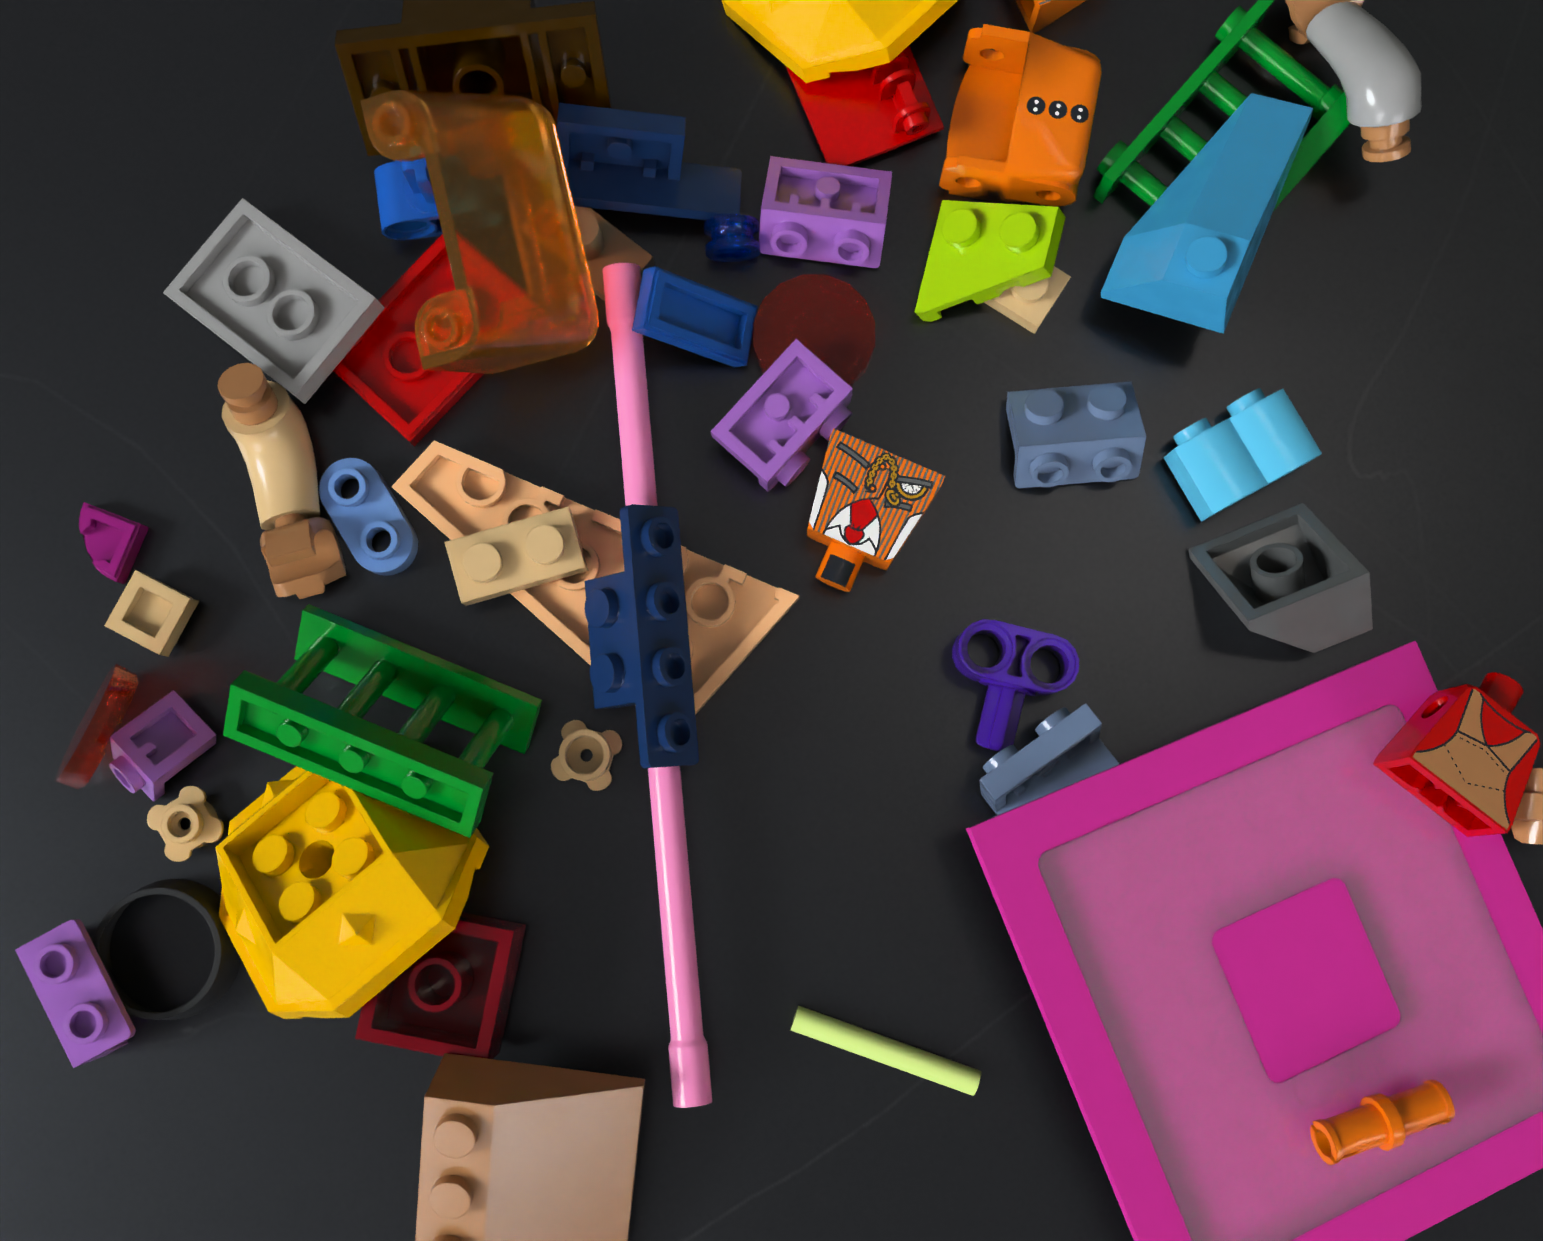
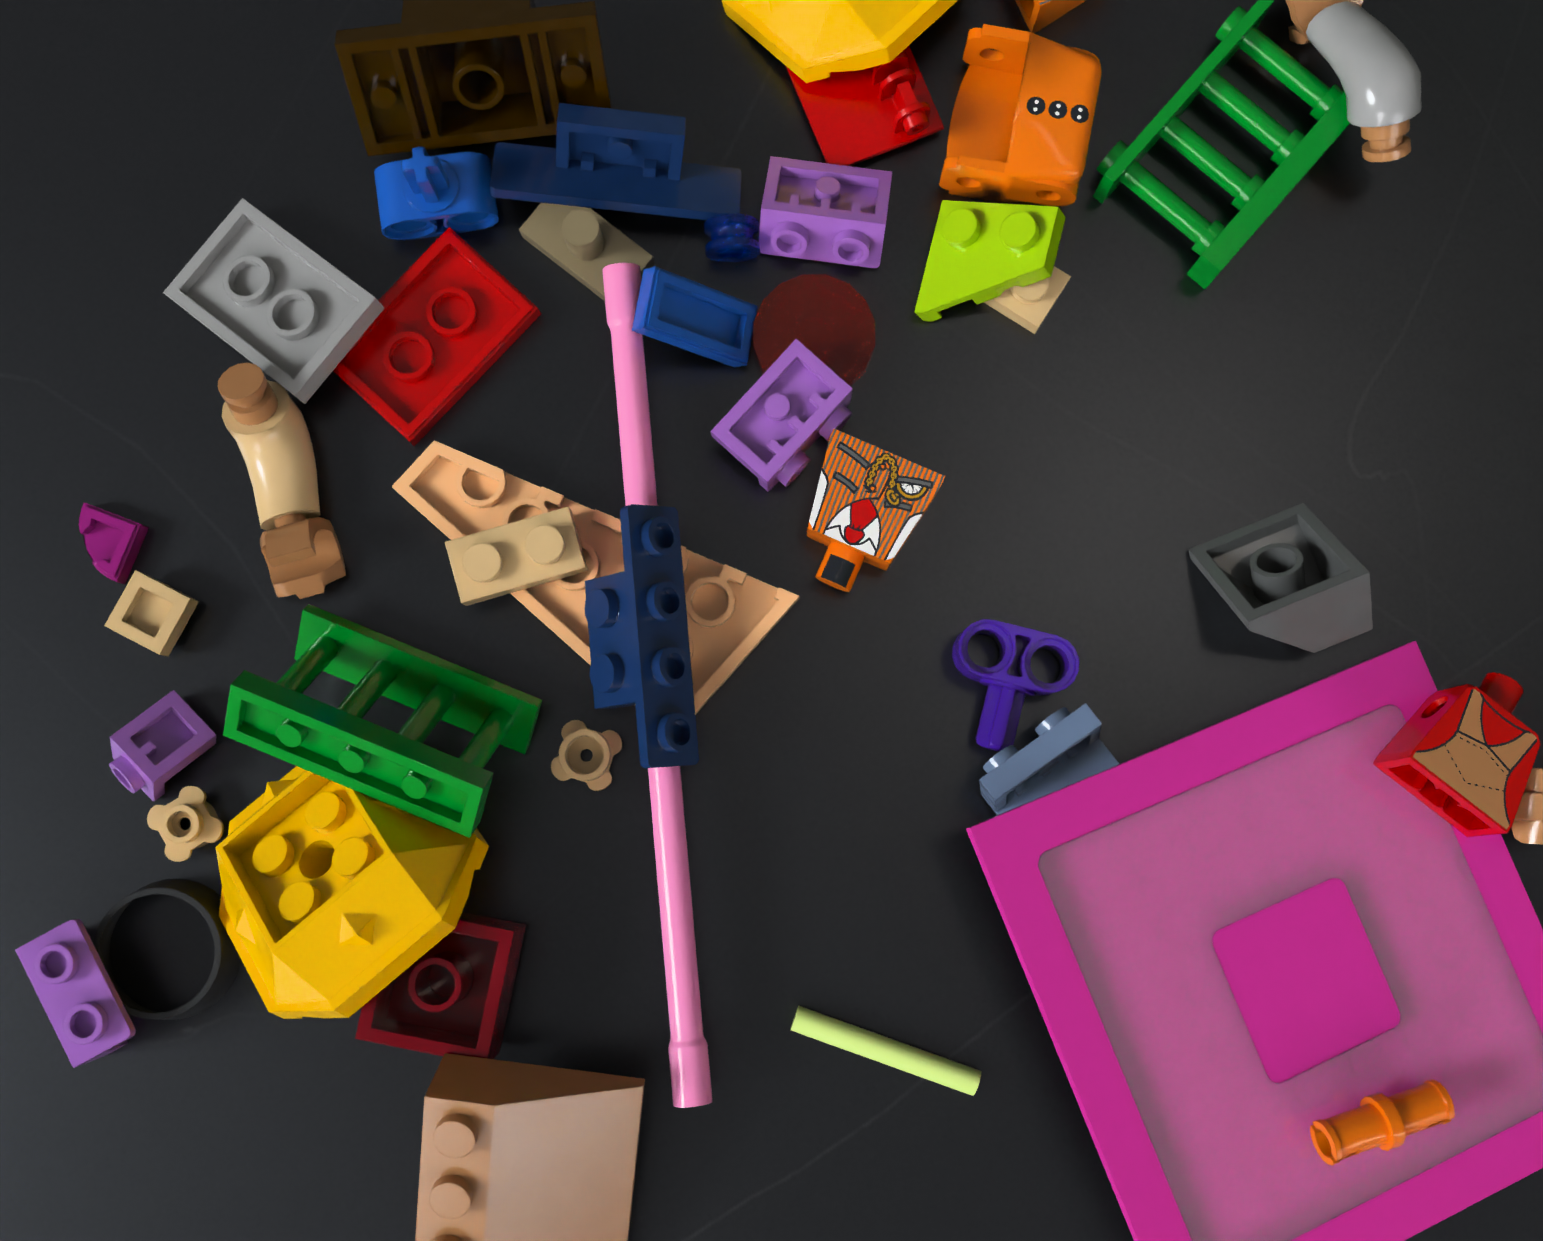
clear red tile [55,664,139,790] -> none
medium blue plate [319,458,418,576] -> none
clear orange windscreen [361,90,599,374] -> none
sand blue bracket [1006,381,1146,488] -> none
dark azure wedge [1101,93,1313,334] -> none
medium azure brick [1163,388,1322,522] -> none

